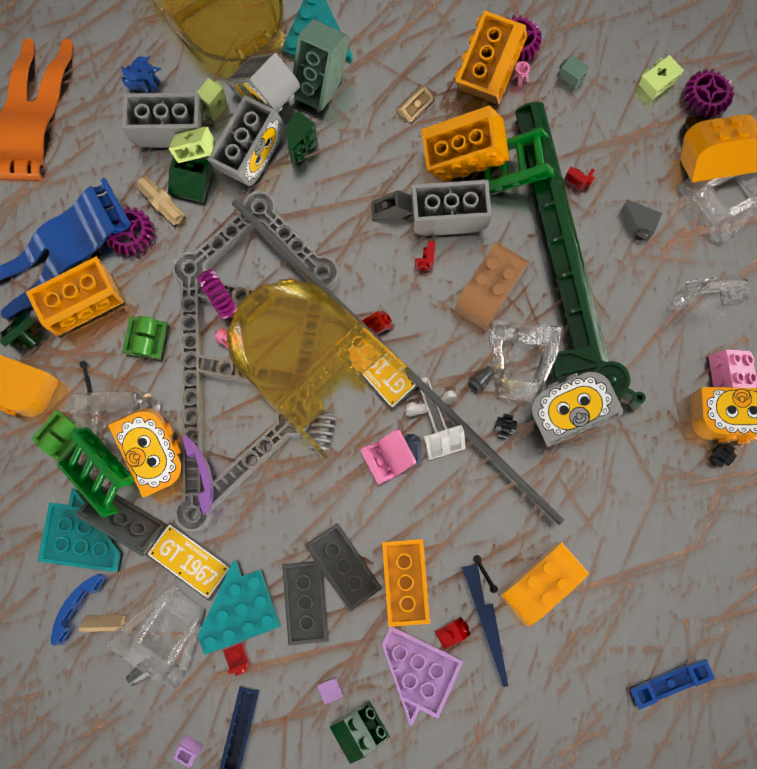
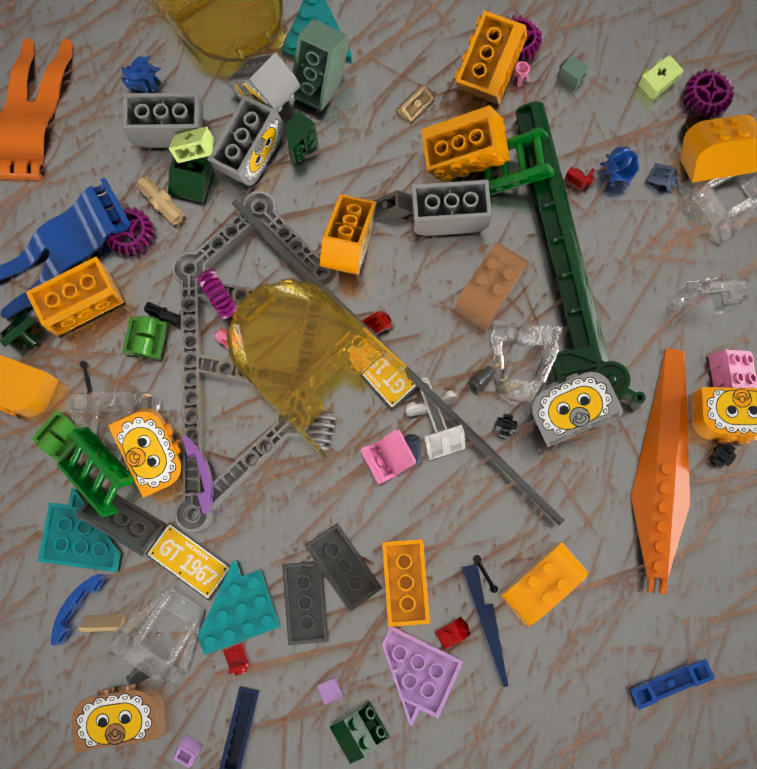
yellowish green brick [196,78,228,122] -> none
red bracket [415,241,435,271] -> none
dark grey slope [622,199,662,239] -> none
none -> brick [71,684,167,752]
none -> black axle [144,302,181,327]
none -> light orange brick [320,194,376,275]
none -> blue hair [600,146,639,186]
none -> orange hinge [631,348,690,595]
none -> sand blue bracket [648,163,680,192]

